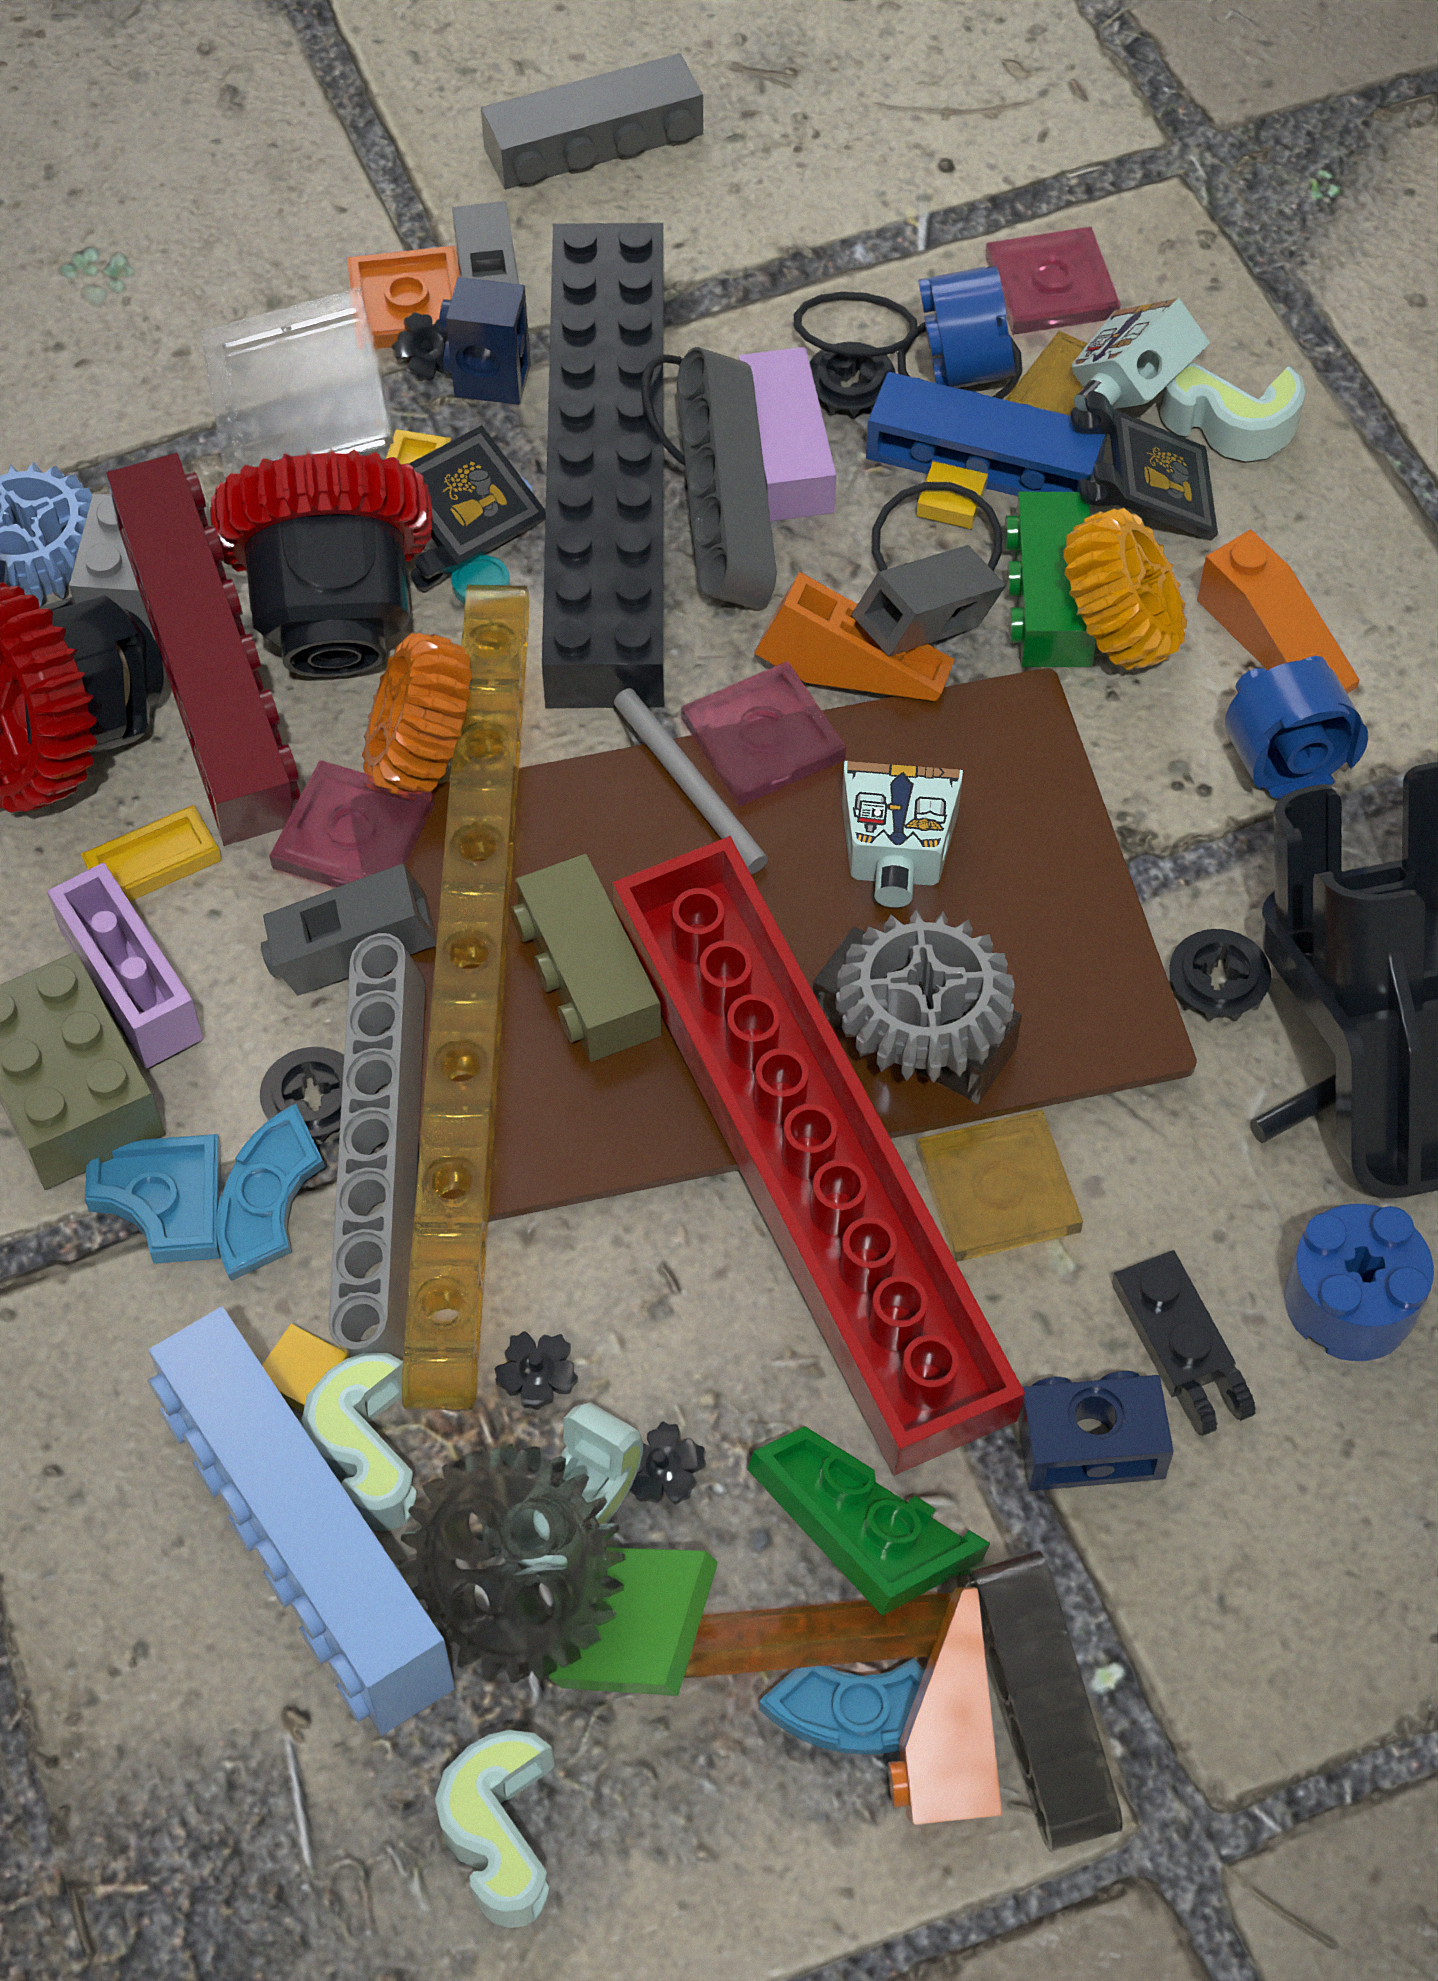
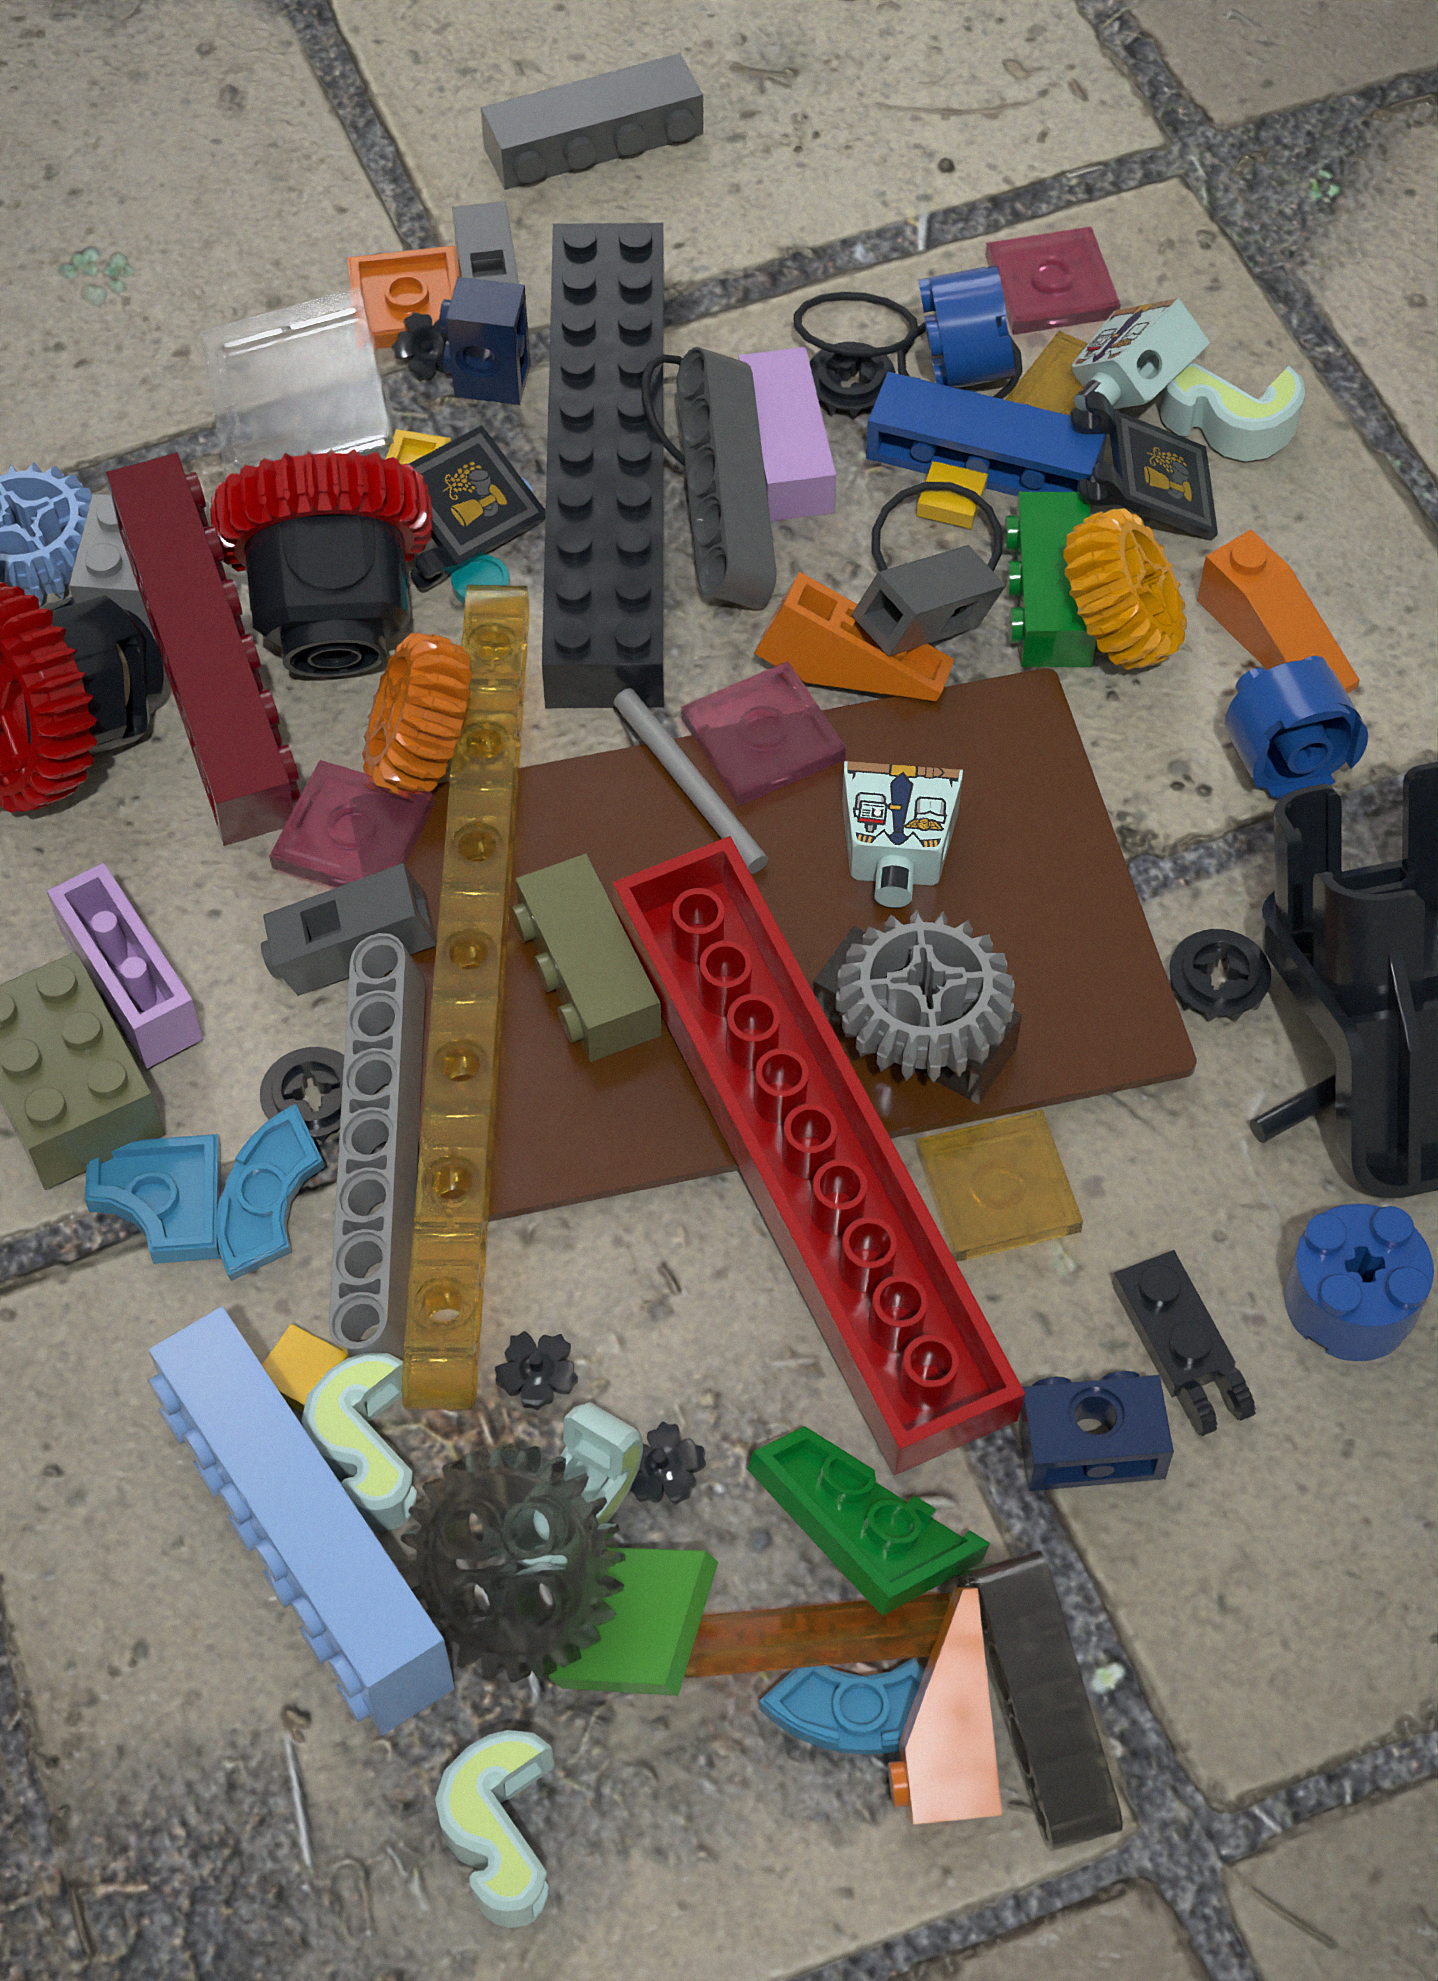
yellow tile [80,804,222,902] -> none

